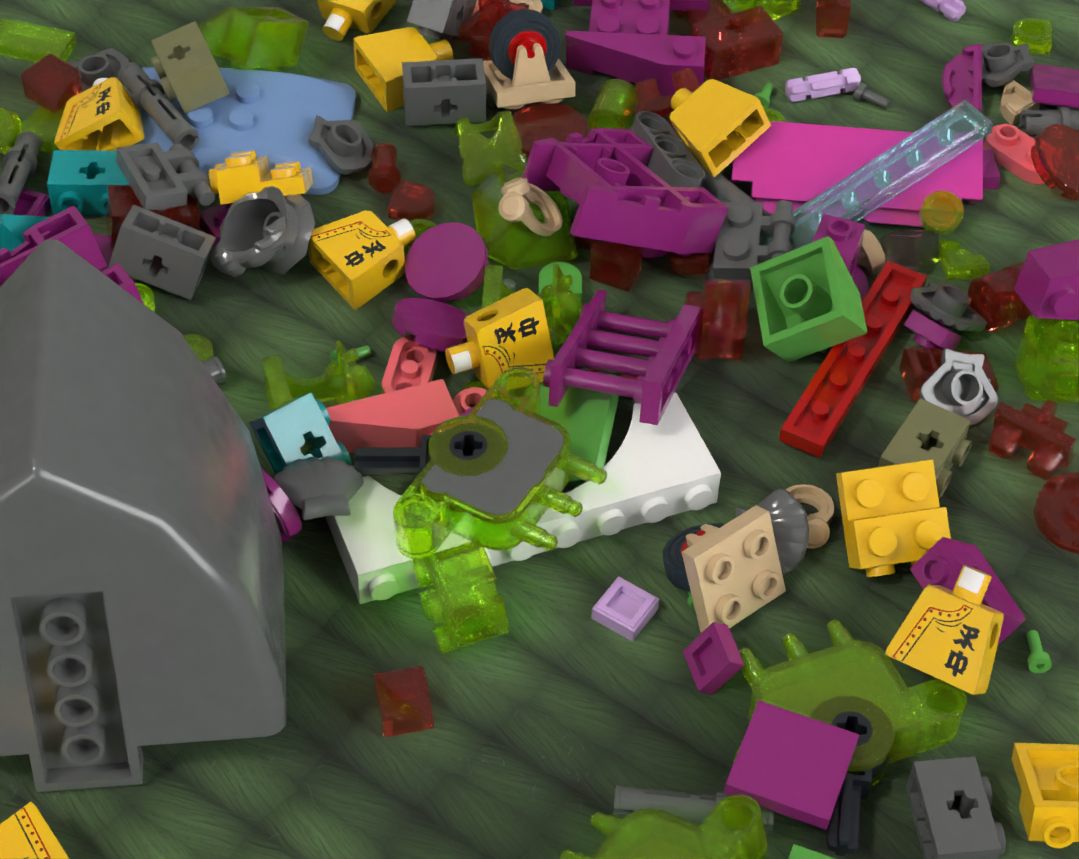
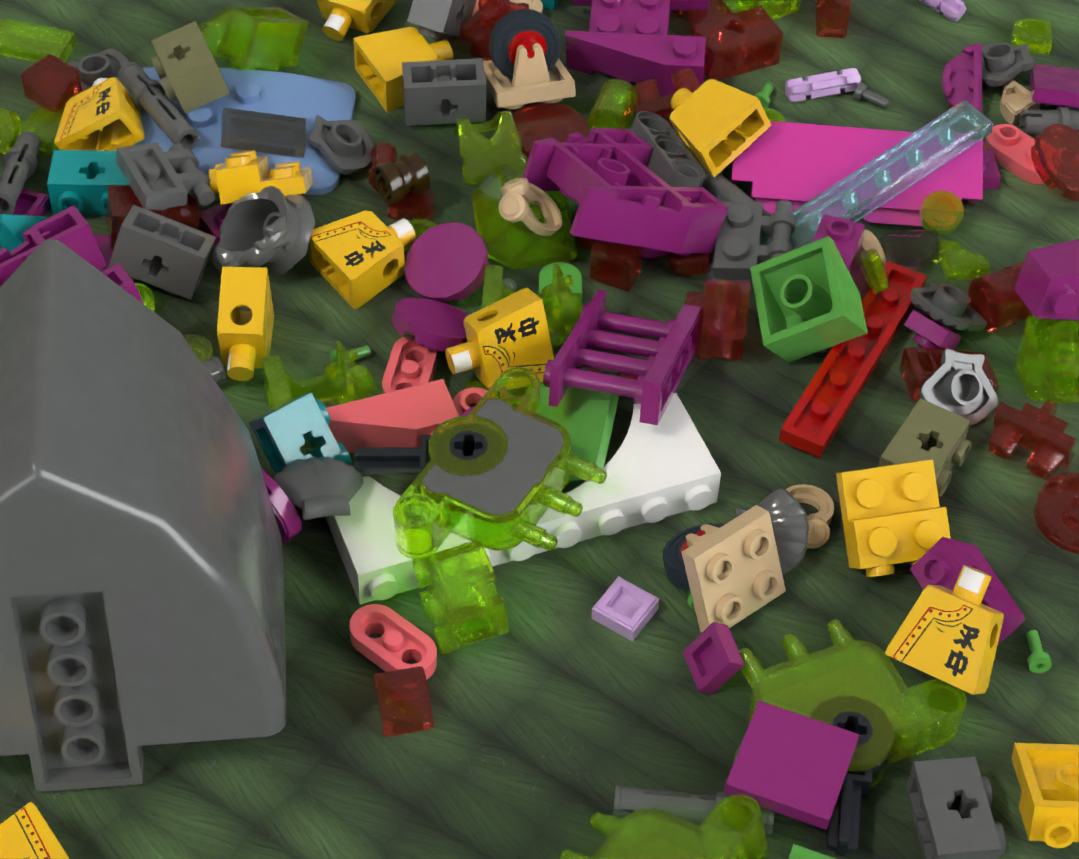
none -> yellow torso [217,267,274,381]
none -> clear smoke tile [221,107,306,158]
none -> coral plate [349,604,437,684]
none -> dark brown wheel [374,151,430,205]
none -> clear neon green tile [857,248,889,294]

